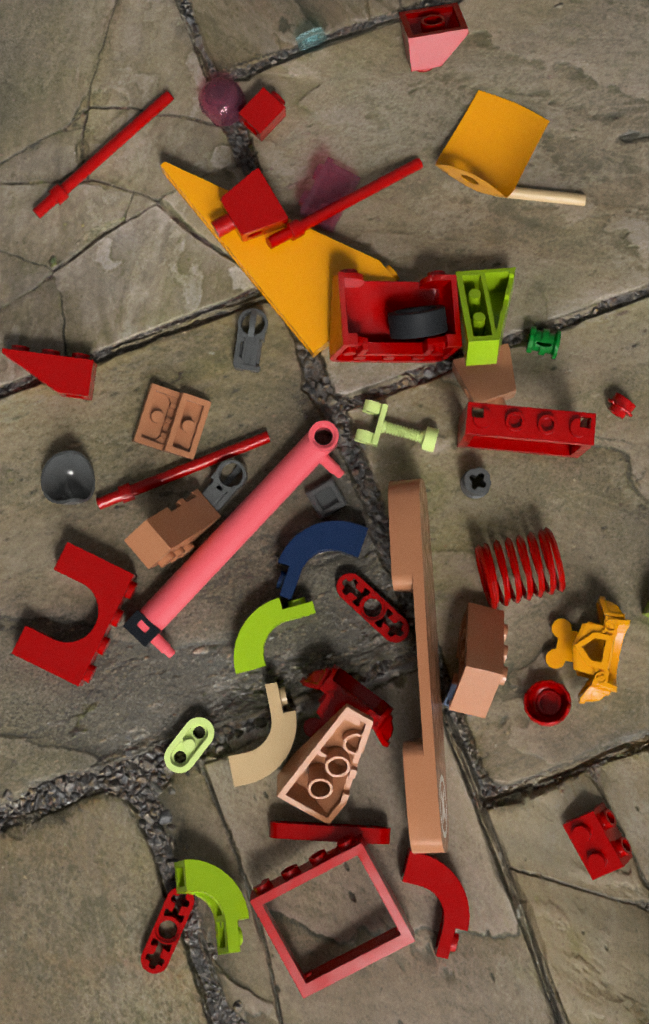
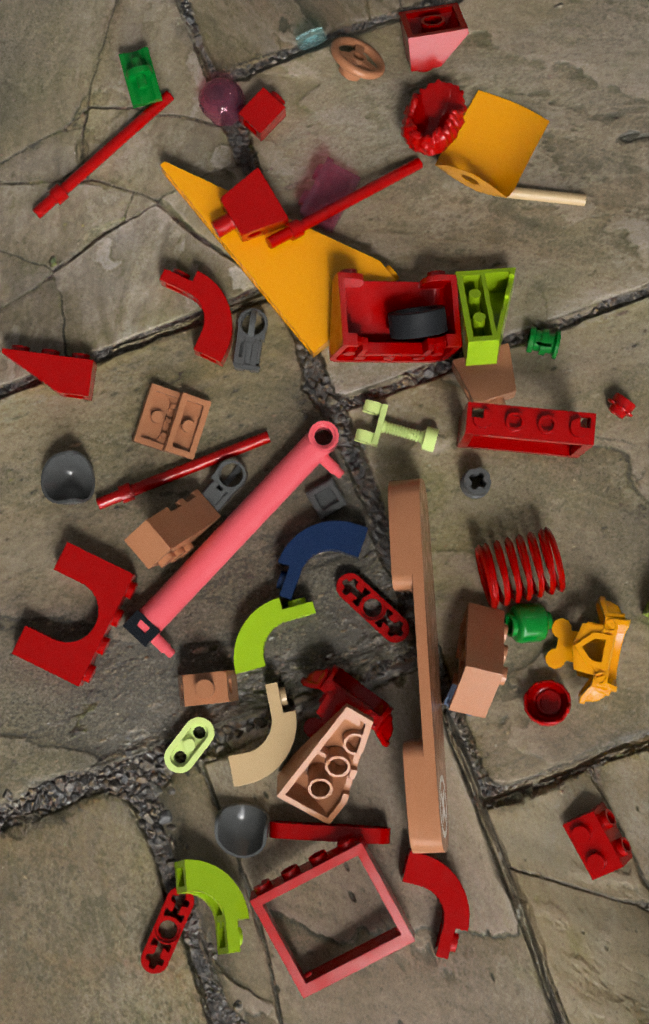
none -> green hips [118,47,163,108]
none -> red arch [159,268,234,367]
none -> nougat torso [178,670,239,707]
none -> dark grey helmet [214,803,270,858]
none -> nougat piece [330,36,385,81]
none -> red piece [401,79,467,156]
none -> green head [504,602,553,644]

